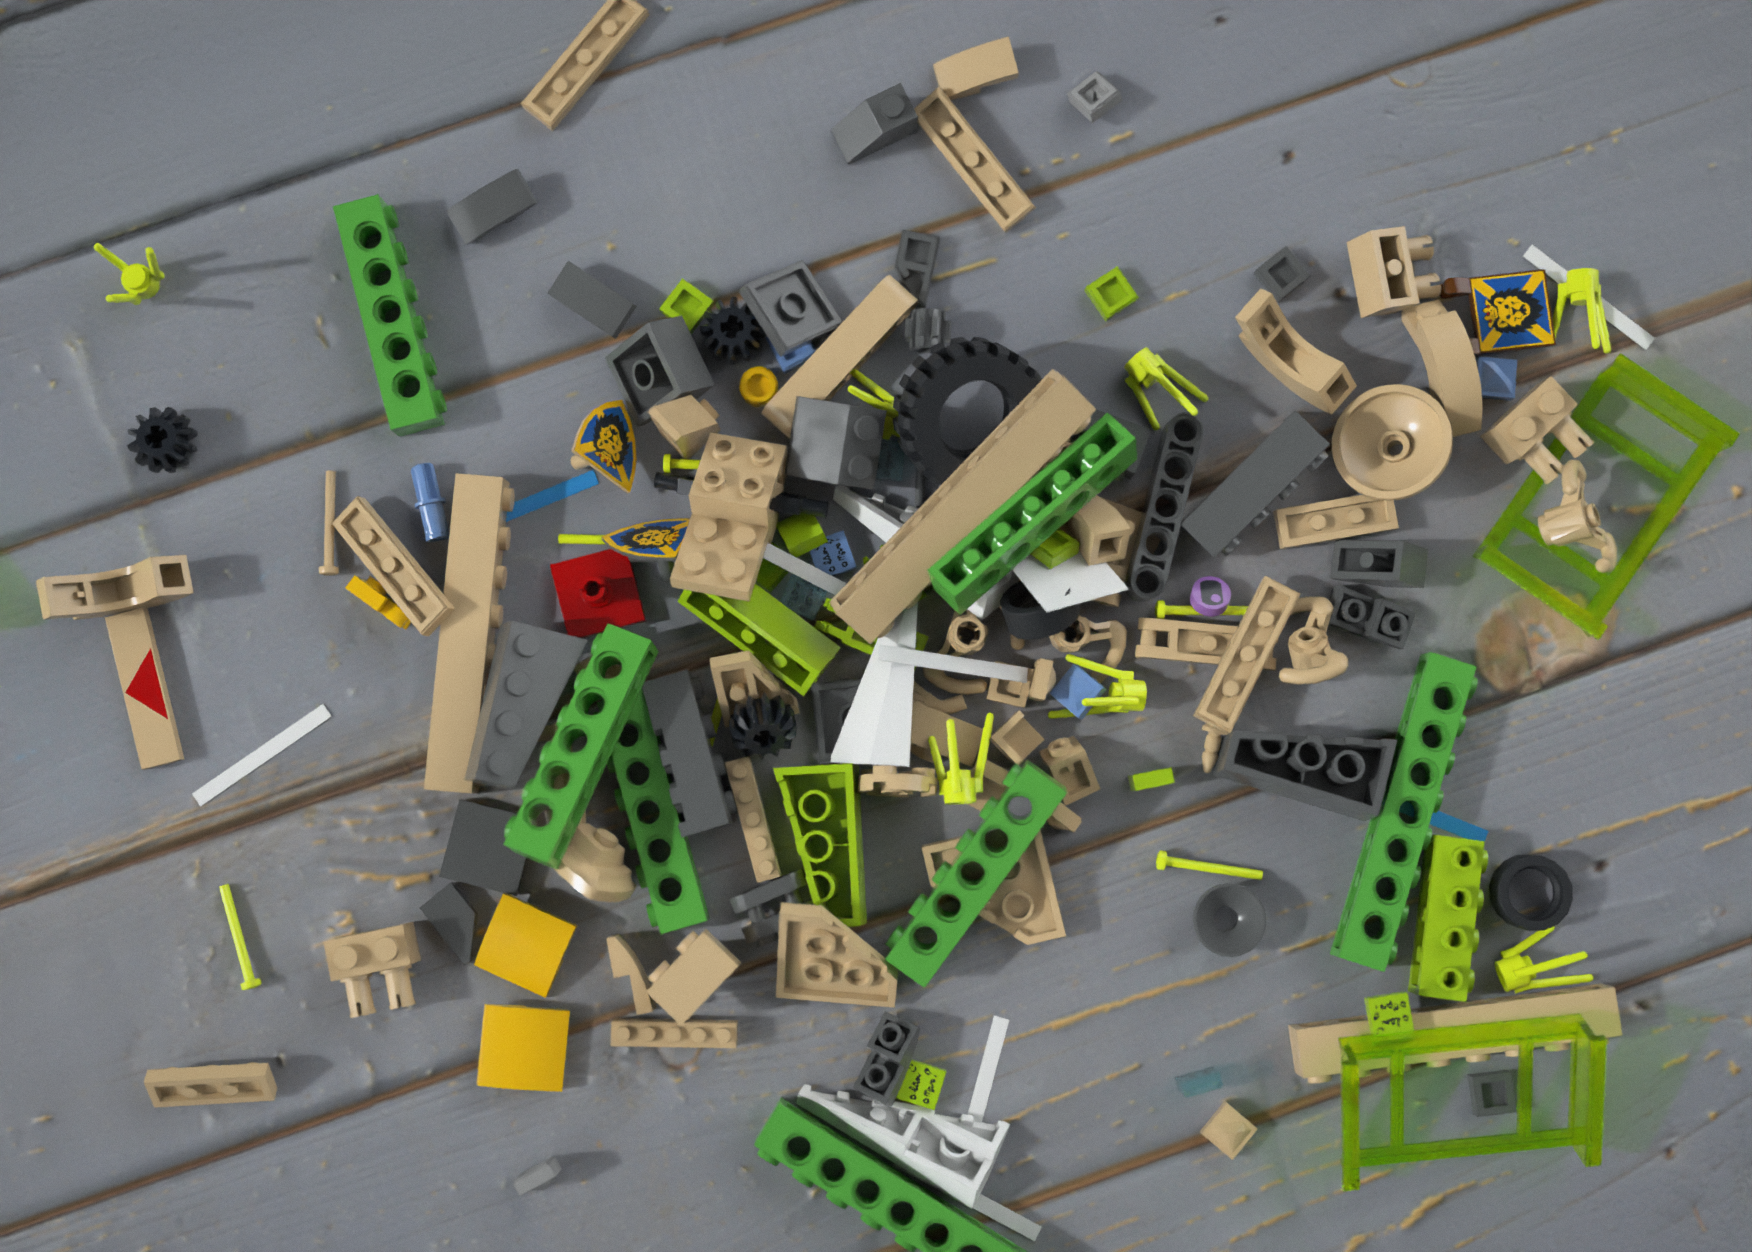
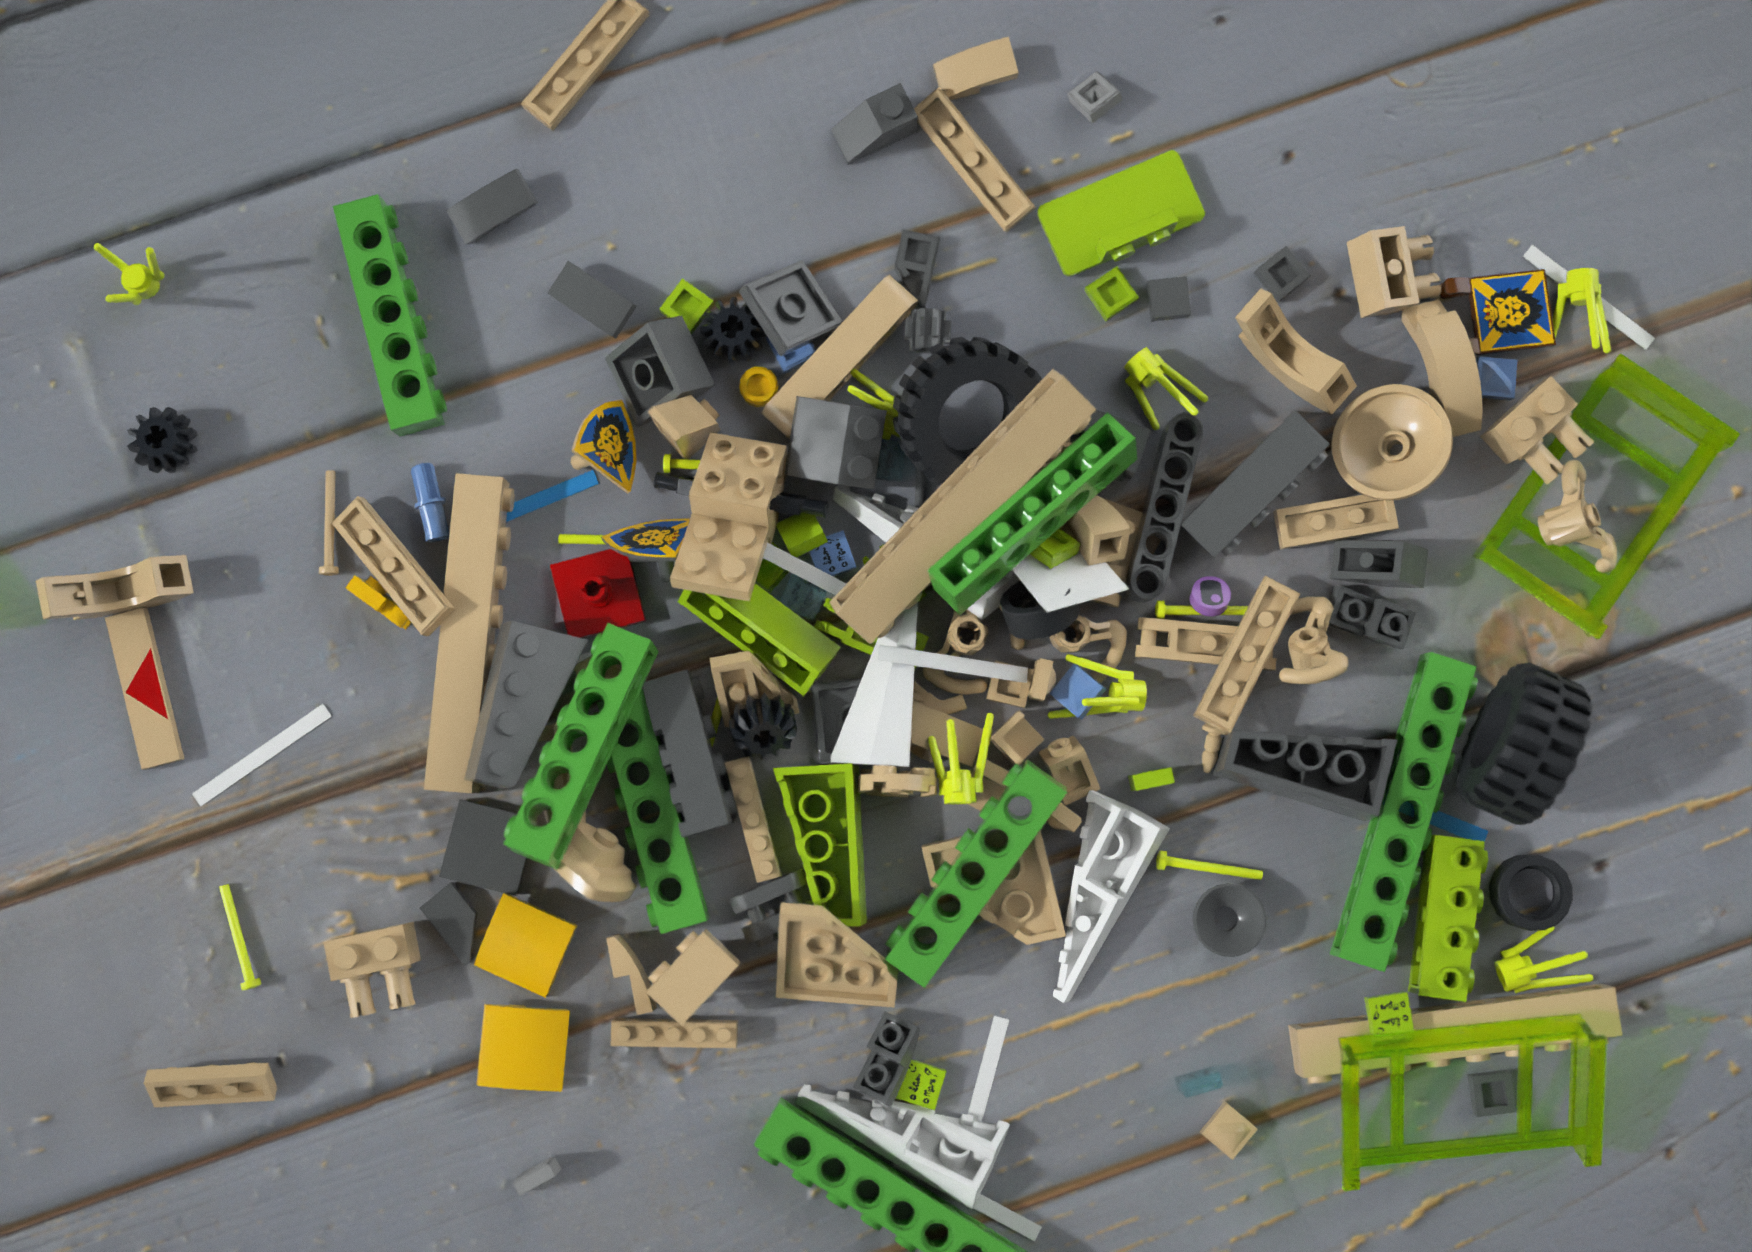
none -> lime bracket [1037,150,1205,277]
none -> white wedge [1053,790,1170,1003]
none -> dark grey tile [1146,276,1191,322]
none -> black tyre [1456,662,1592,825]

